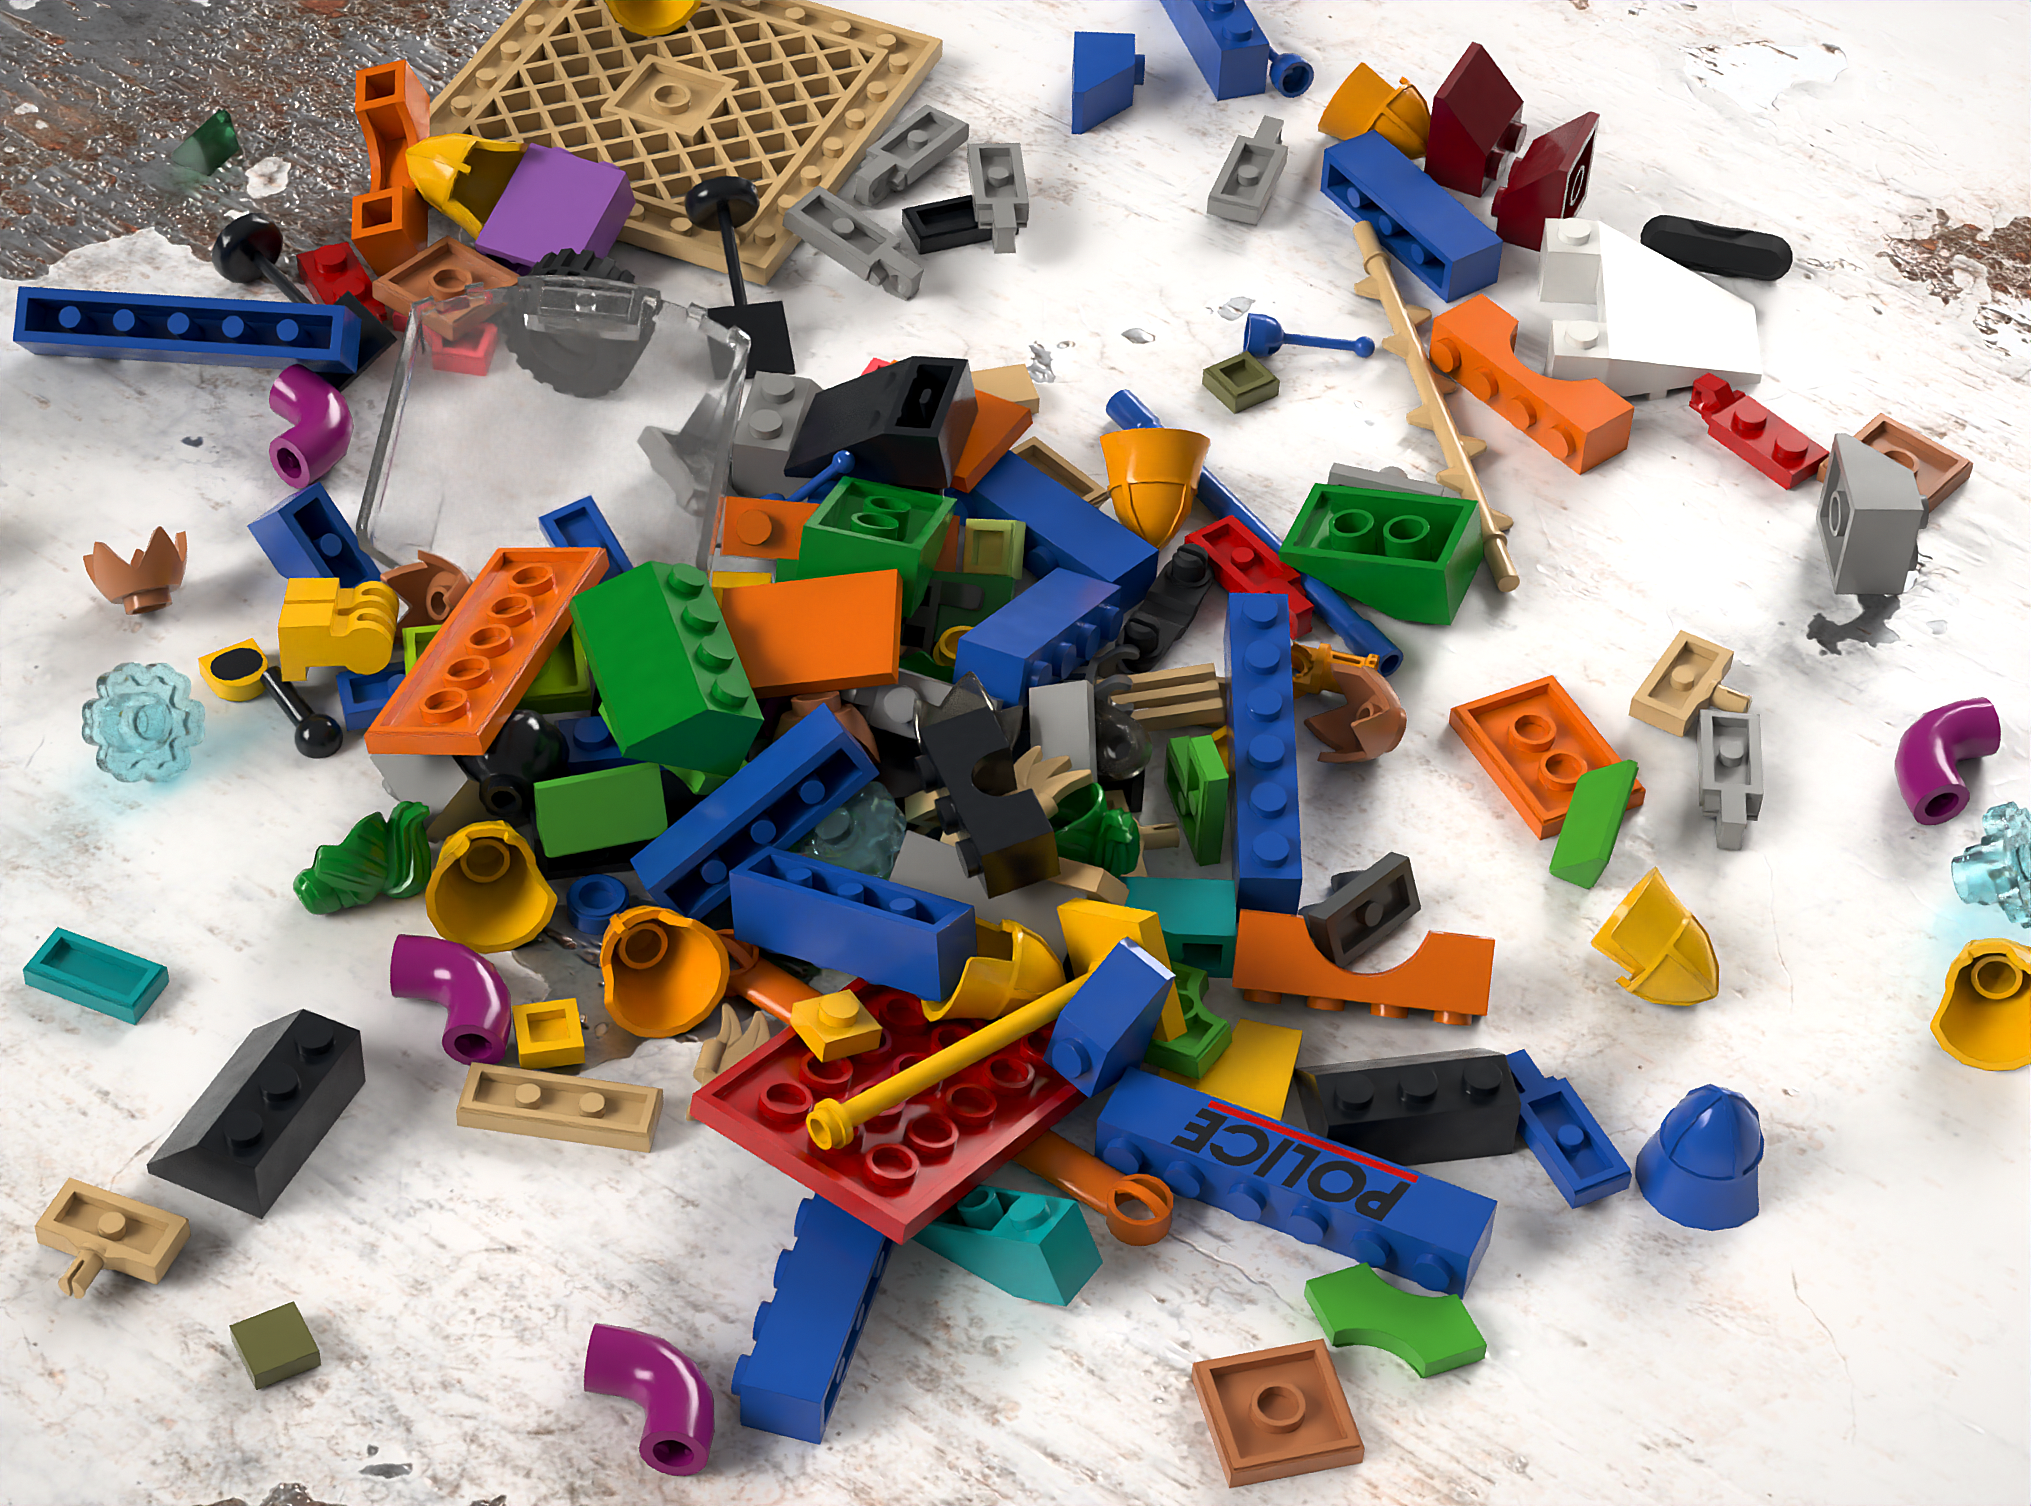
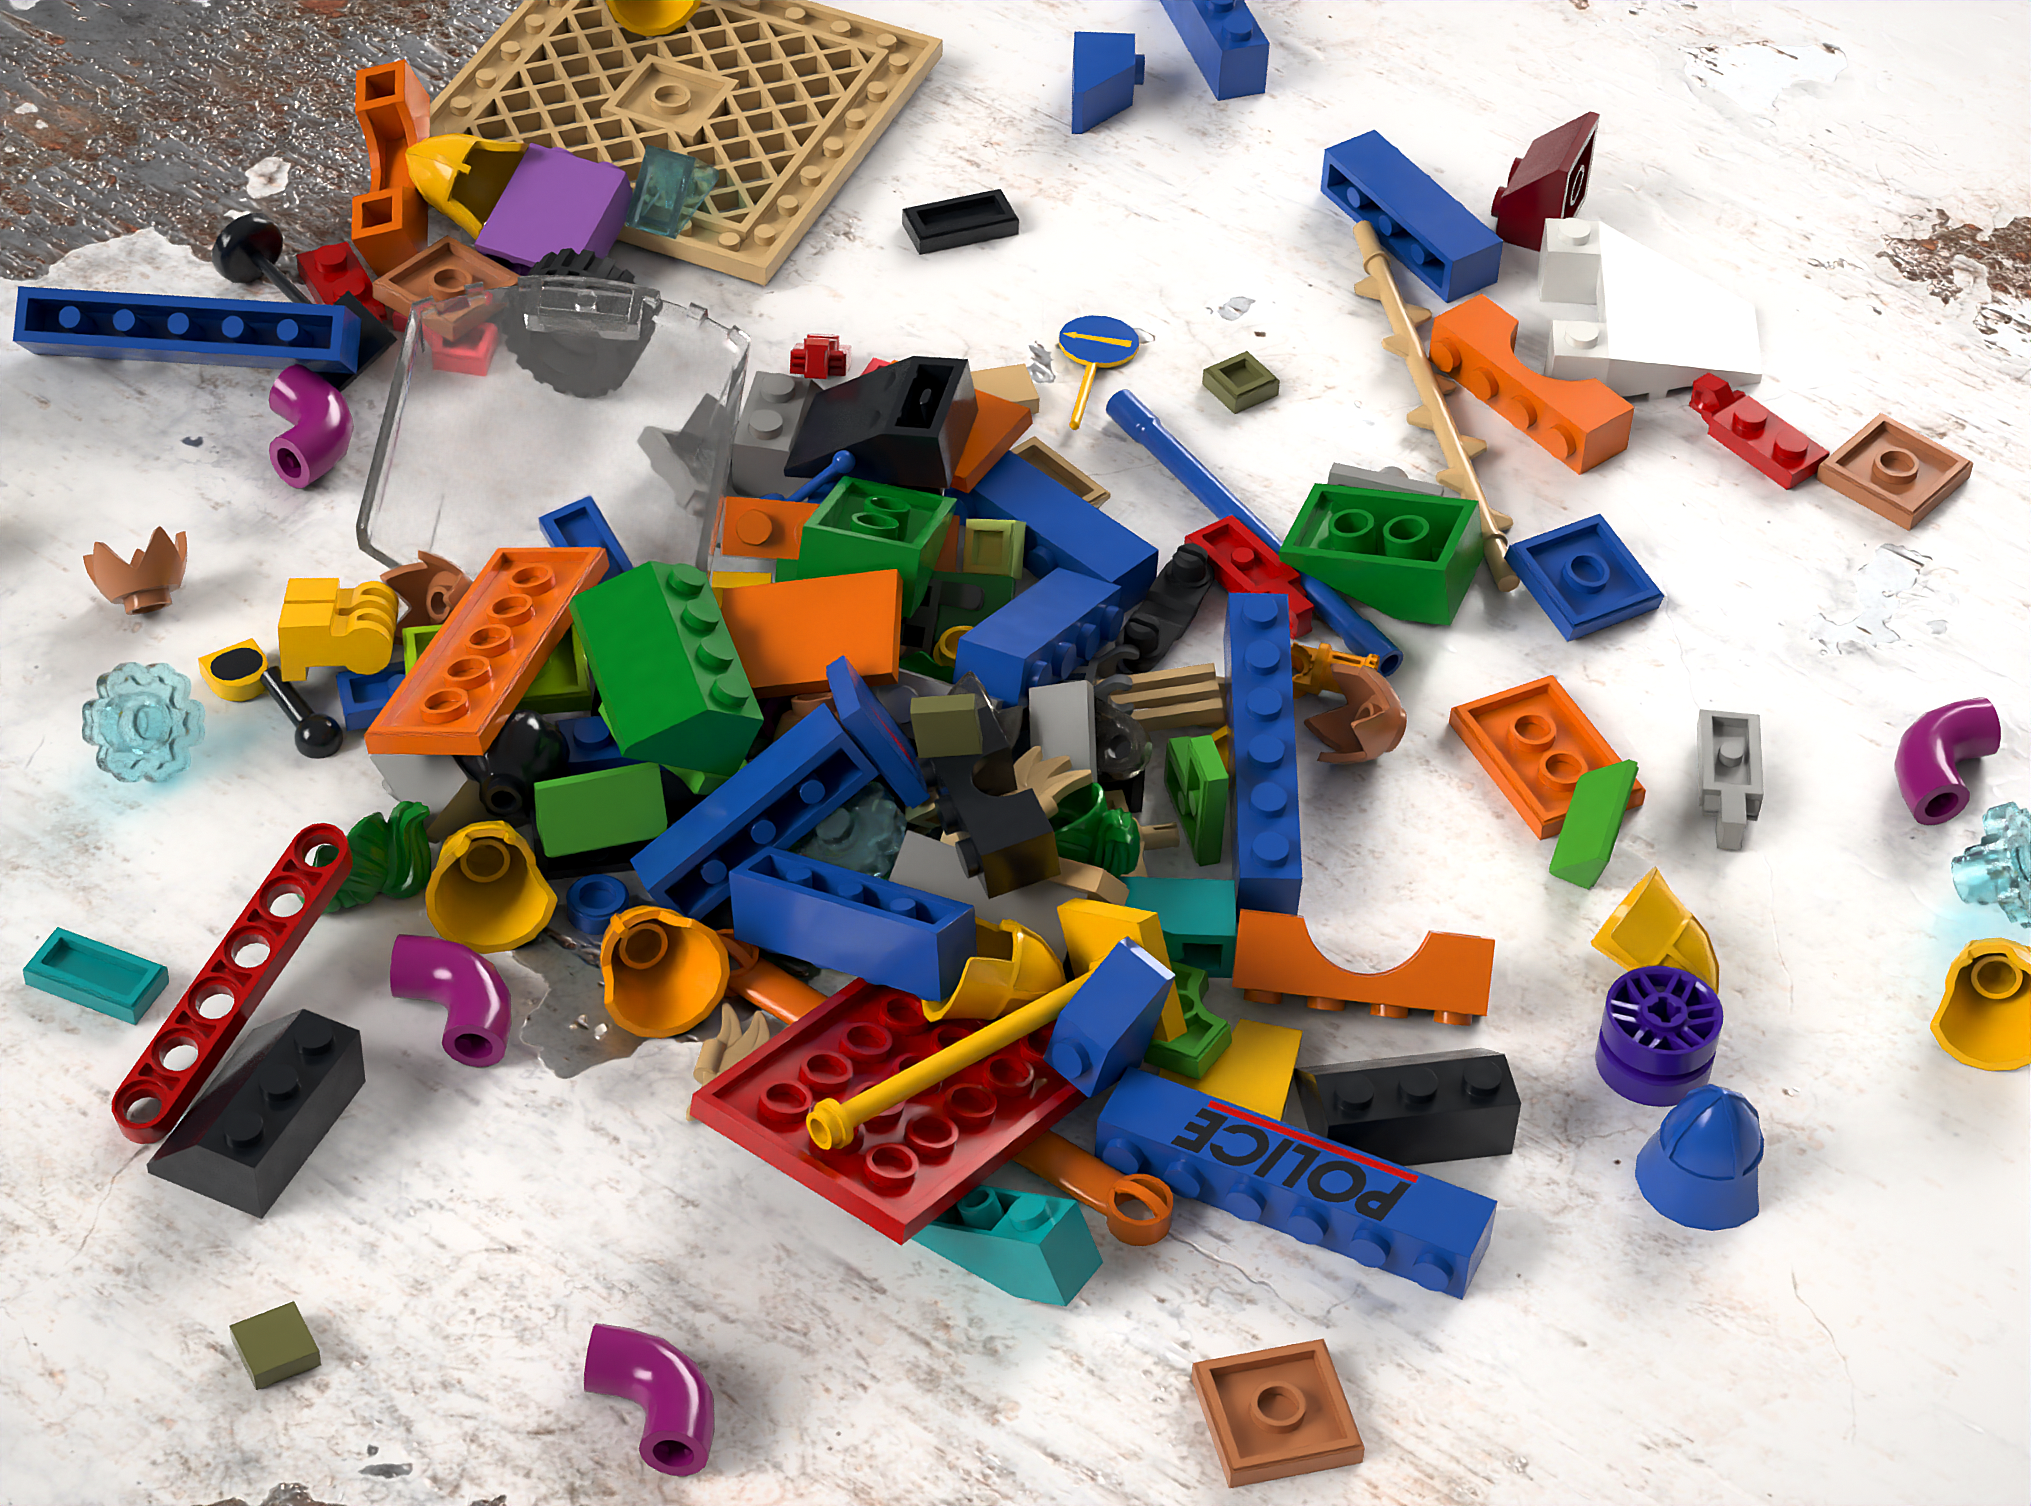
tan plate [34,1177,191,1299] -> none
clear green slope [171,108,240,176] -> none
blue slope [247,481,381,588] -> none
tan tile [456,1062,664,1153] -> none
yellow plate [512,998,585,1070] -> none
black piece [684,176,795,383] -> none
blue brick [731,1193,896,1445] -> none
light grey hinge [782,185,924,301] -> none
yellow plate [790,989,882,1063] -> none
light grey hinge [854,104,969,207] -> none
light grey hinge [967,143,1029,254] -> none
light orange helmet [1100,428,1211,552] -> none
light grey hinge [1207,115,1288,225] -> none
blue hinge [1243,313,1375,358] -> none
blue hinge [1268,46,1314,98] -> none
dark grey tile [1297,852,1421,968] -> none
bright green tile [1304,1262,1487,1379] -> none
light orange helmet [1318,62,1431,160] -> none
dark red slope [1424,42,1527,198] -> none
blue hinge [1505,1049,1632,1209] -> none
tan plate [1628,630,1752,738] -> none
black piece [1641,215,1793,281] -> none
light grey slope [1816,433,1929,595] -> none
none -> red beam [112,823,353,1144]
none -> clear light blue slope [626,144,719,239]
none -> red hinge [790,334,852,379]
none -> blue tile [826,655,930,809]
none -> olive tile [910,693,983,758]
none -> blue piece [1059,315,1139,430]
none -> blue tile [1504,513,1664,642]
none -> dark purple wheel [1595,966,1723,1107]

